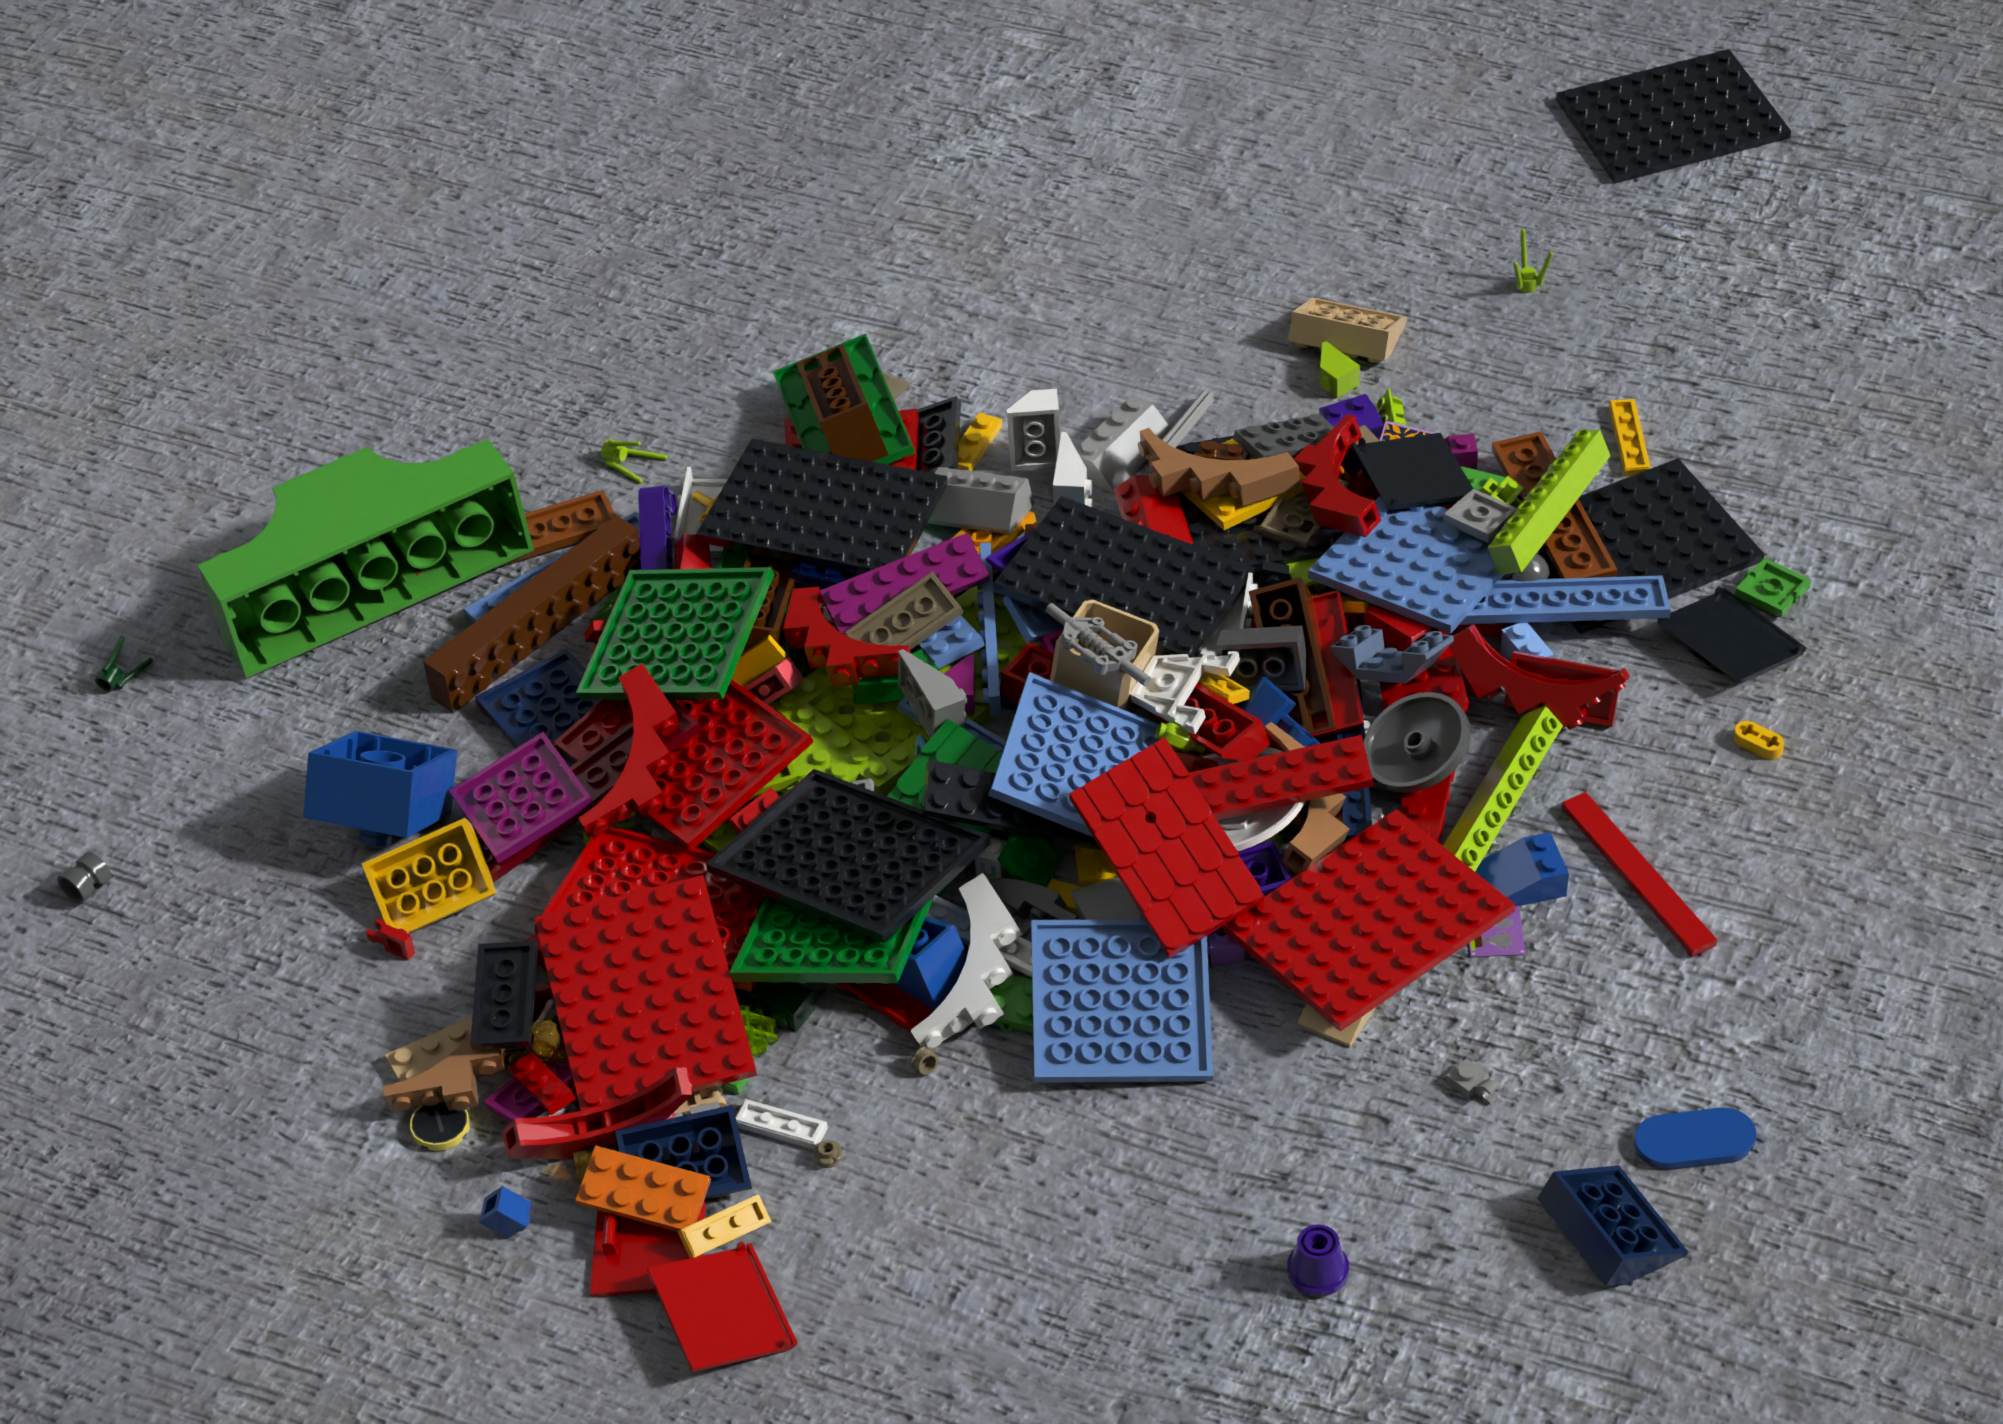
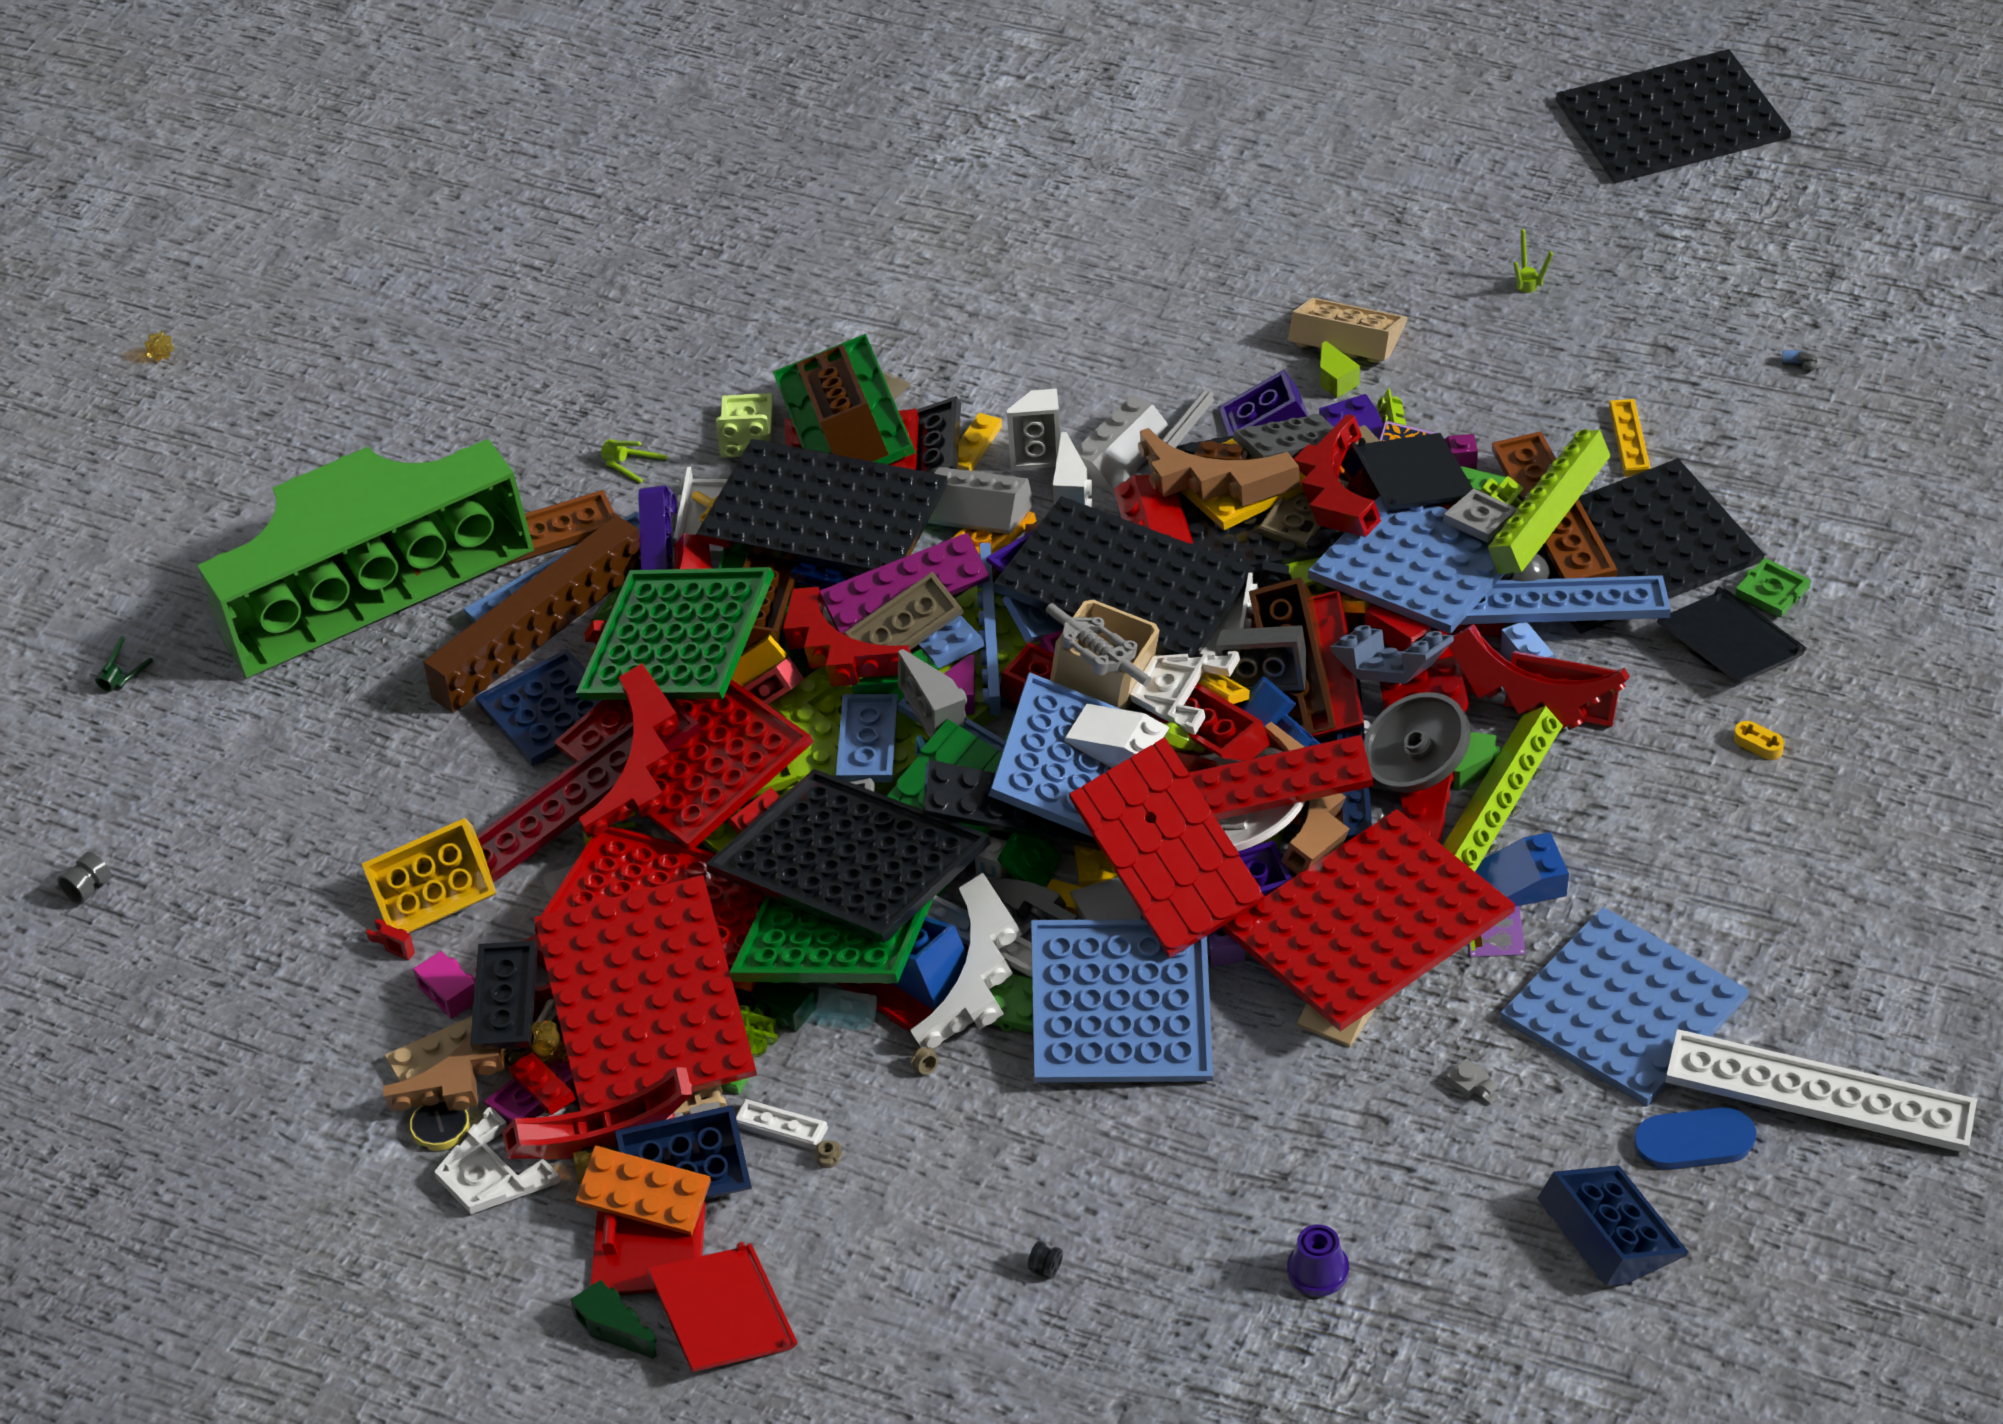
blue brick [303,730,457,847] -> none
magenta plate [449,732,594,863] -> none
blue brick [479,1186,531,1239] -> none
yellow tile [678,1194,771,1258] -> none
red tile [1562,792,1717,957] -> none
none -> clear yellow plant [144,331,174,361]
none -> dark pink brick [413,951,475,1019]
none -> white wing [434,1106,561,1214]
none -> dark green slope [570,1280,657,1359]
none -> yellowish green bracket [716,393,773,458]
none -> clear light blue plate [815,987,878,1025]
none -> medium blue plate [836,694,898,783]
none -> black wheel [1027,1241,1063,1278]
none -> white slope [1064,704,1169,768]
none -> dark purple slope [1219,369,1308,436]
none -> bright green slope [1454,732,1501,791]
none -> medium blue plate [1500,907,1749,1106]
none -> white plate [1665,1029,1977,1153]
none -> arm [1782,350,1818,371]

